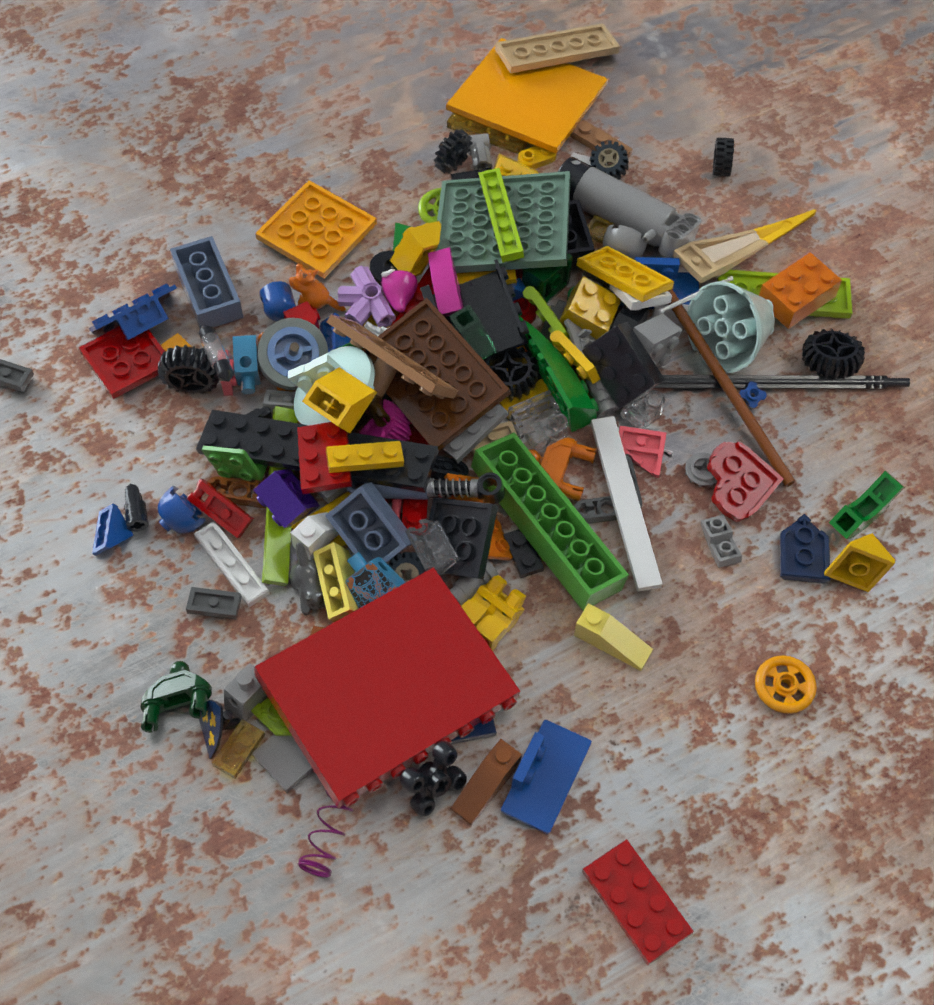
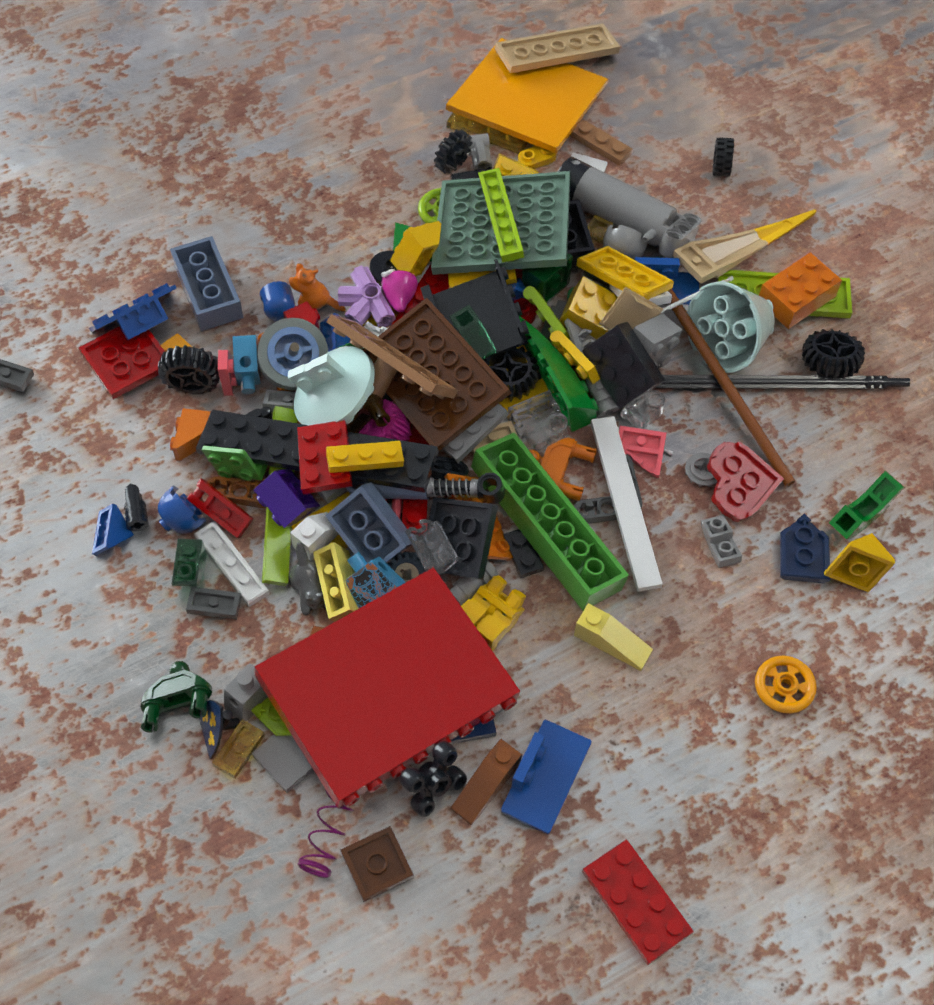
piece [199,325,234,382] -> none
light orange plate [255,180,377,279] -> none
yellow slope [302,367,377,433] -> none
dark pink slope [428,247,464,317] -> none
black wheel [590,140,629,180] -> none
blue plate [739,381,767,408] -> none
none -> orange slope [170,408,211,461]
none -> clear green slope [171,539,207,587]
none -> reddish brown plate [341,826,414,902]
none -> tan piece [599,287,663,330]

